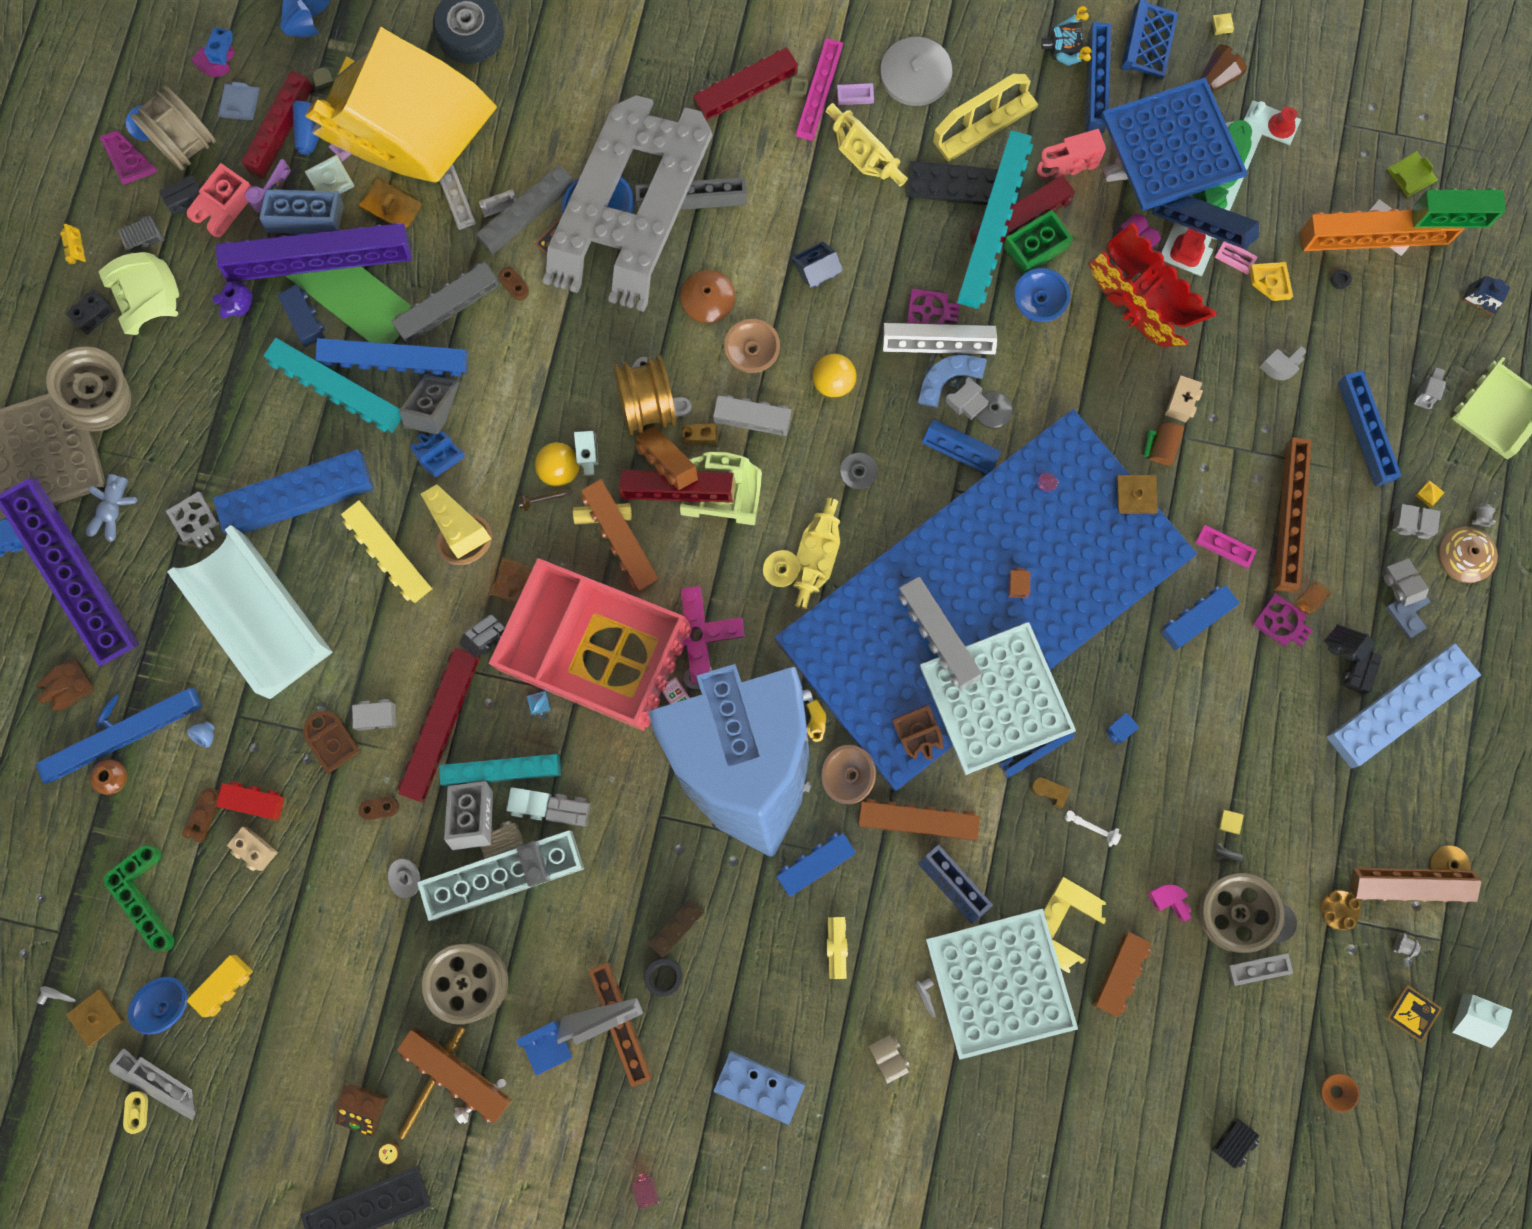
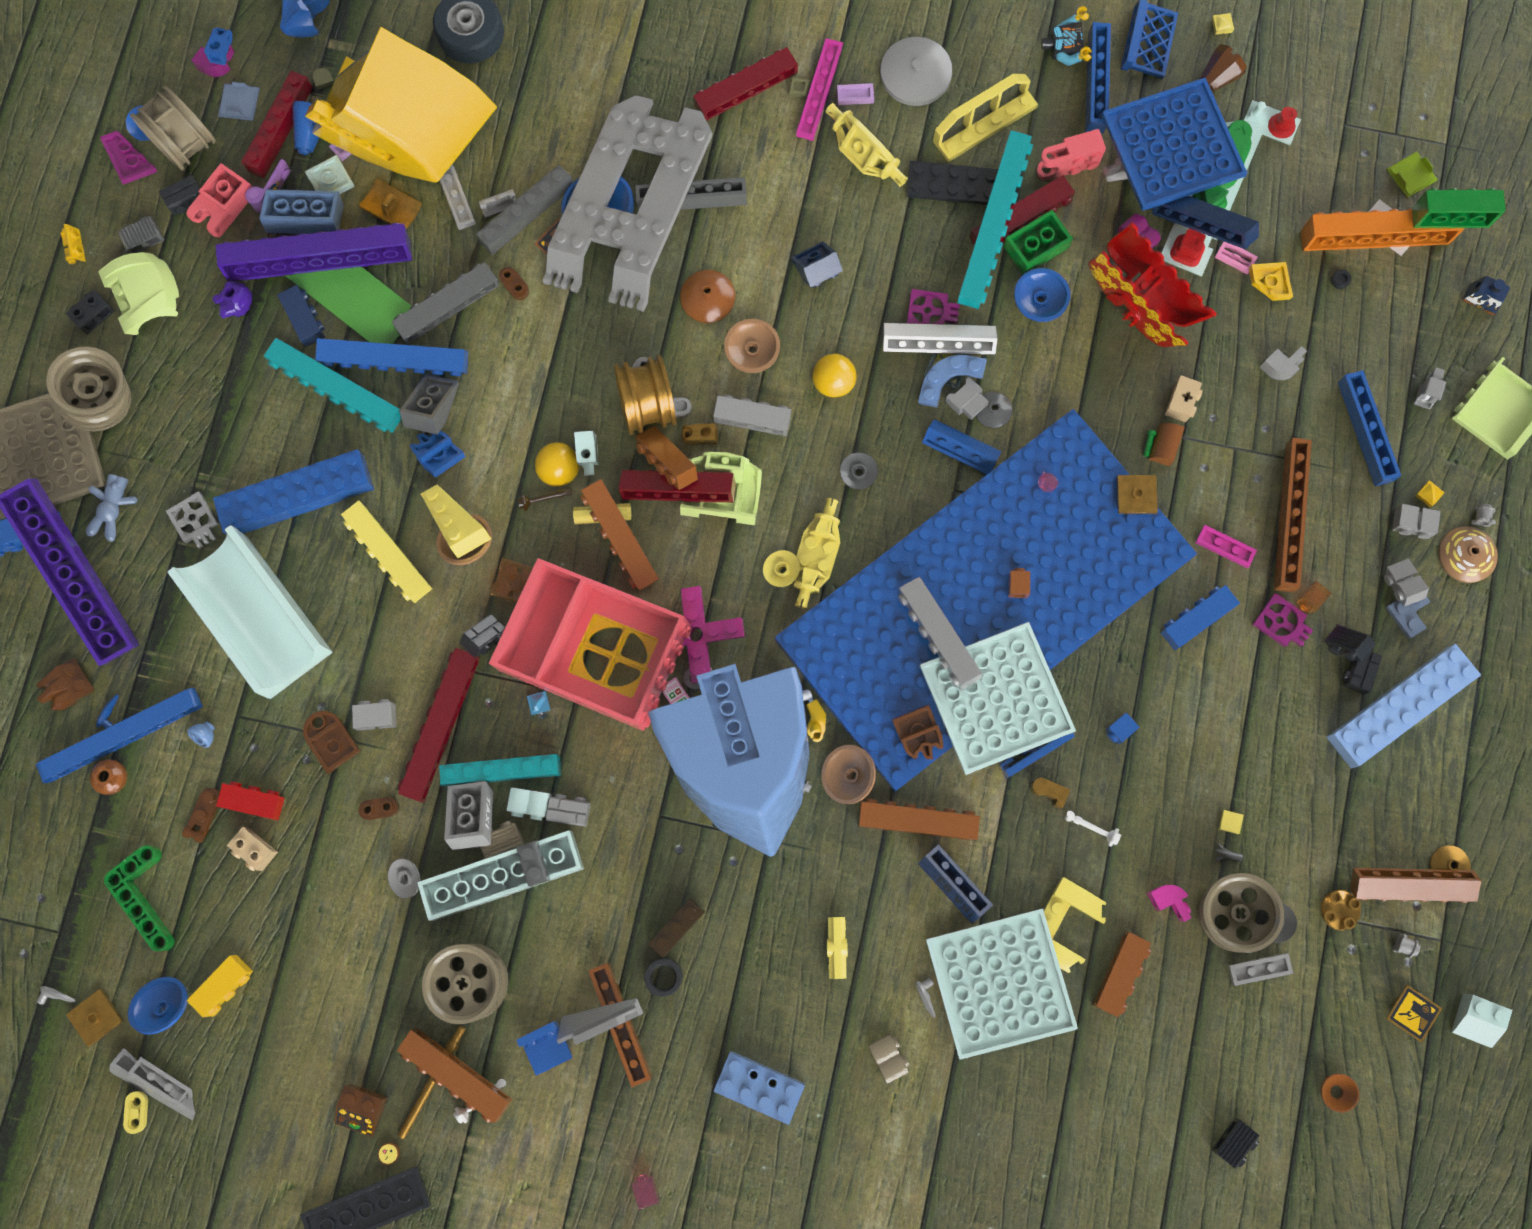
blue brick [777,832,856,897] -> none

